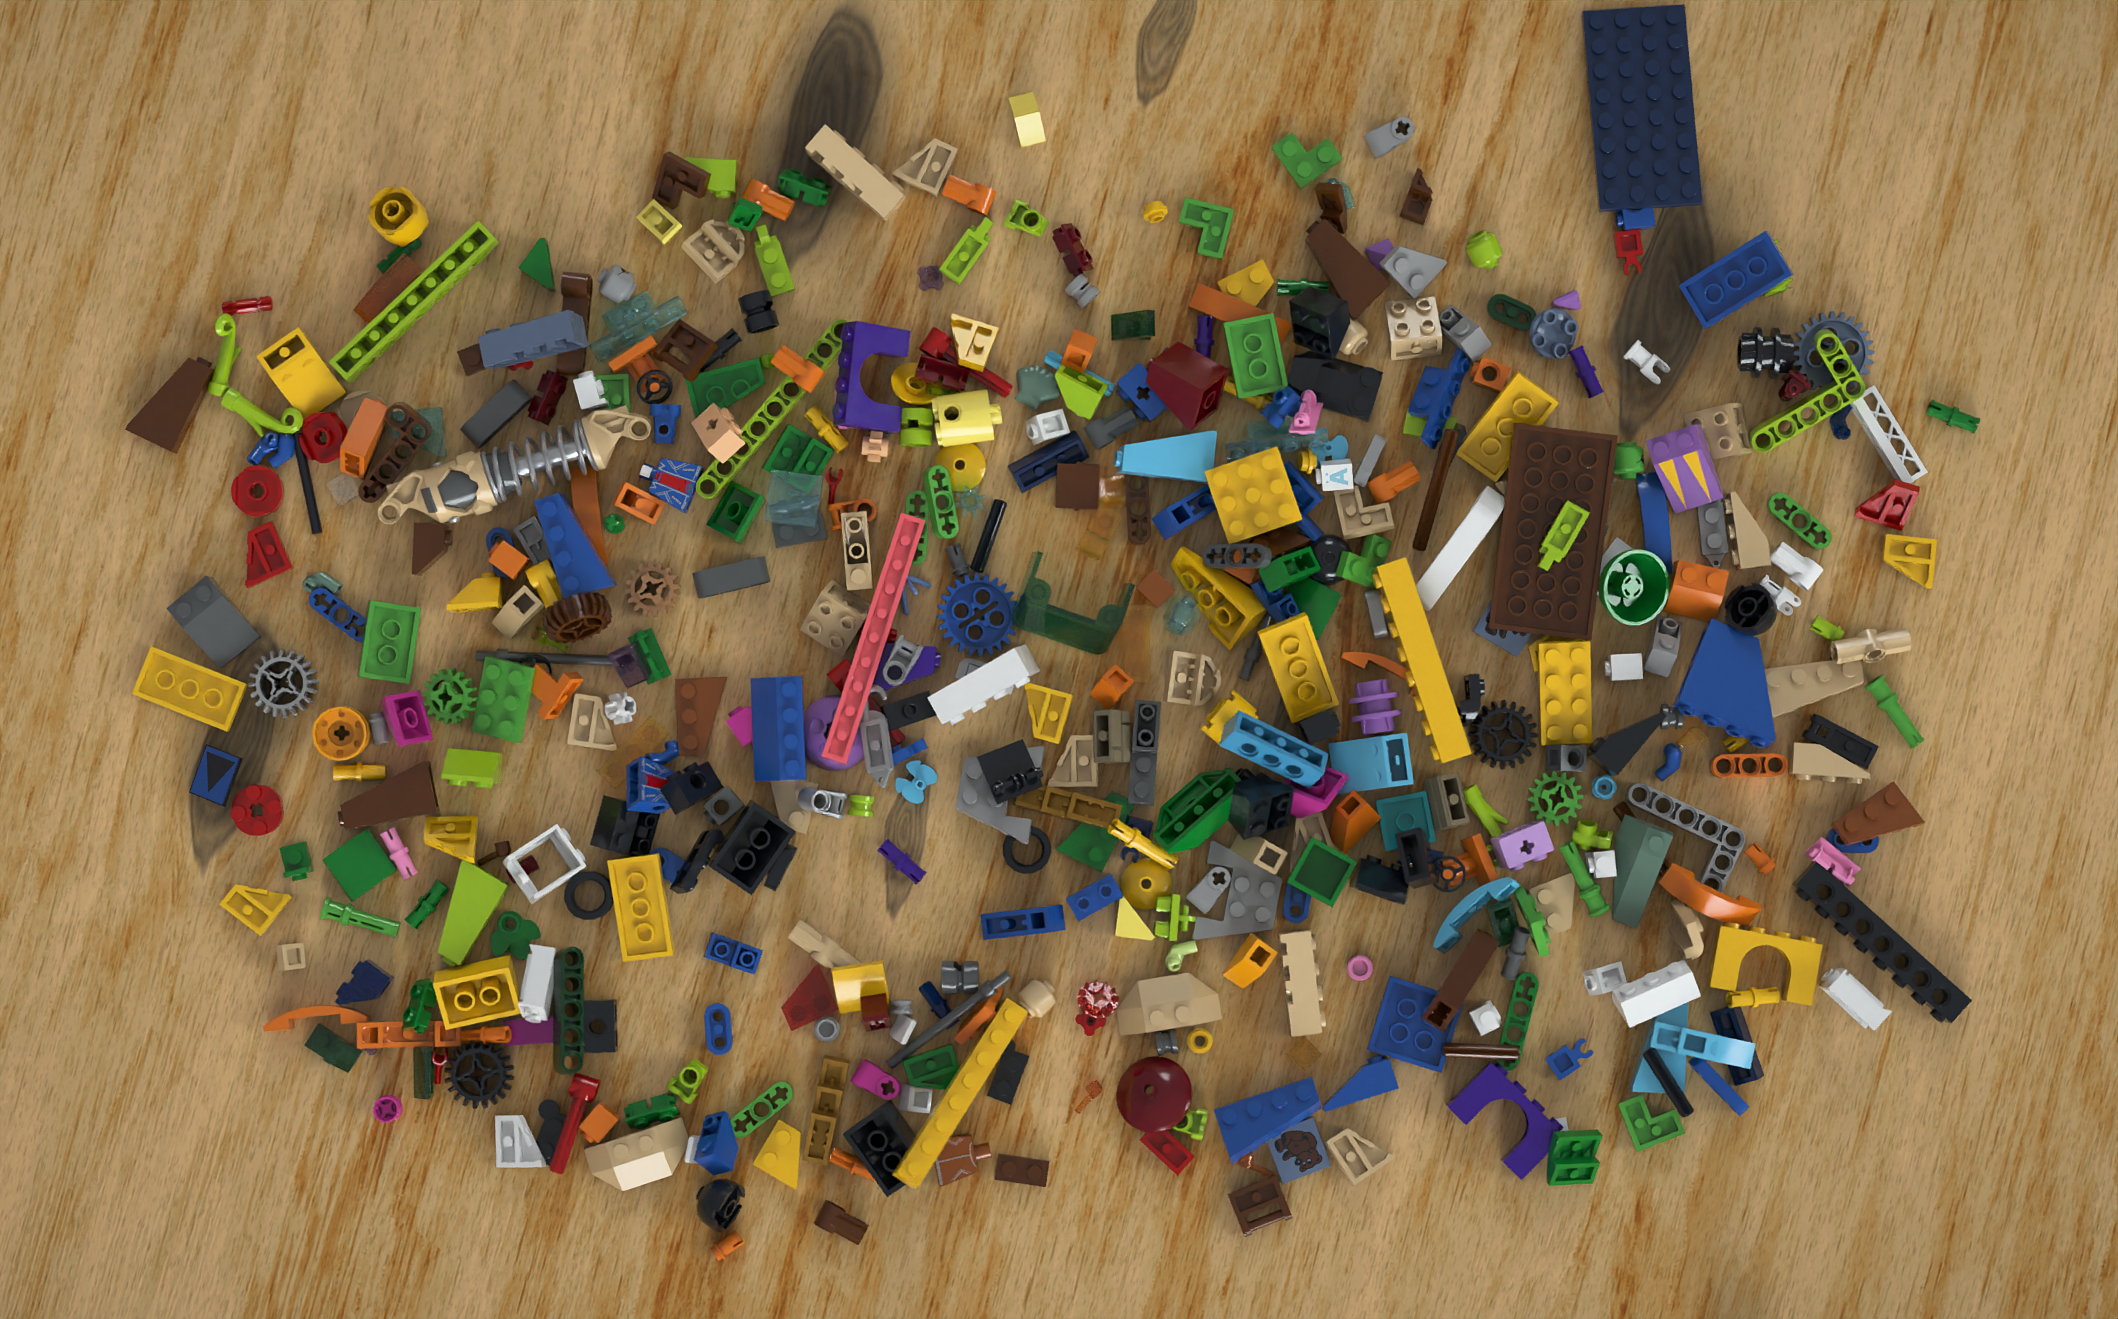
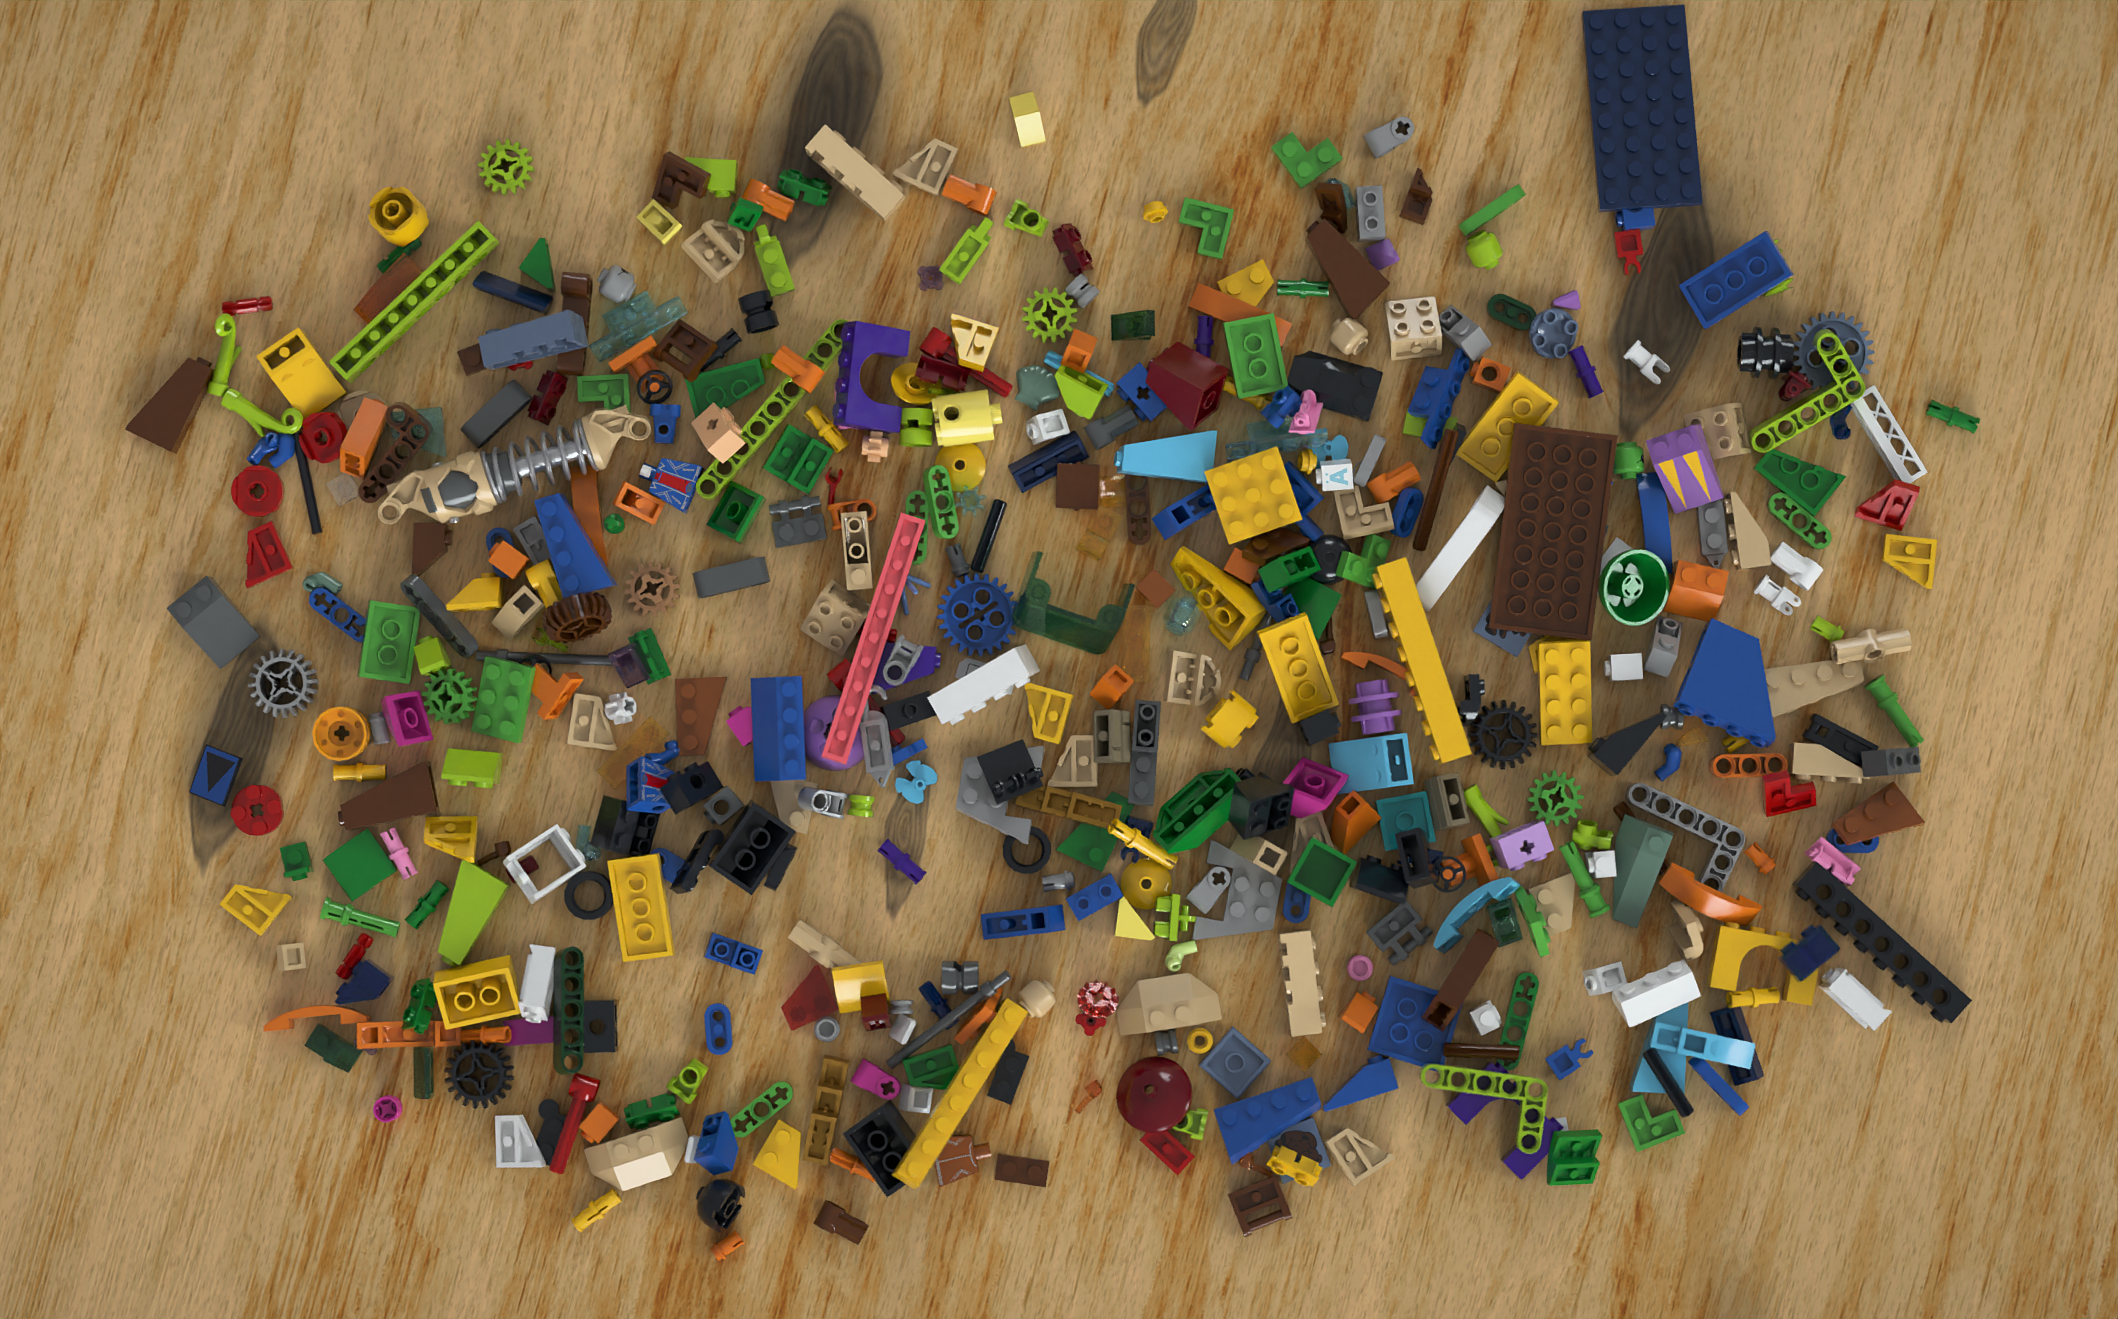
yellow plate [132,646,248,732] -> none
red hand [432,1047,448,1084] -> none
green plate [490,911,541,960] -> none
white brick [573,371,609,412] -> none
clear light blue plate [764,470,824,528] -> none
dark grey beam [1203,544,1272,569] -> none
dark azure brick [1220,710,1328,788] -> none
light orange slope [1222,932,1278,989] -> none
black slope [1289,286,1350,359] -> none
light grey wing [1379,245,1448,299] -> none
dark grey pin [1501,926,1531,980] -> none
lime hinge [1537,500,1589,571] -> none
dark grey brick [1545,745,1587,772] -> none
medium azure plate [1592,774,1617,800] -> none
black cylinder [1724,583,1778,636] -> none
none -> red axle [336,933,374,980]
none -> dark grey beam [401,574,478,658]
none -> lime slope [413,635,453,676]
none -> dark blue slope [472,271,553,315]
none -> lime gear [478,139,535,196]
none -> yellow pin [571,1188,622,1232]
none -> clear light blue arm [576,825,601,861]
none -> lime gear [1022,287,1077,343]
none -> light grey pin [1042,870,1075,892]
none -> sand blue tile [1199,1026,1271,1100]
none -> yellow hinge [1266,1145,1322,1187]
none -> reddish brown hand [1320,618,1336,655]
none -> orange slope [1338,991,1378,1034]
none -> light grey brick [1355,185,1386,242]
none -> dark grey plate [1366,900,1433,966]
none -> blue plate [1390,487,1424,538]
none -> lime beam [1419,1063,1548,1154]
none -> bright green beam [1458,184,1526,237]
none -> green wing [1753,449,1847,517]
none -> red plate [1762,770,1817,817]
none -> clear blue brick [1778,924,1840,982]
none -> dark grey brick [1861,747,1921,777]

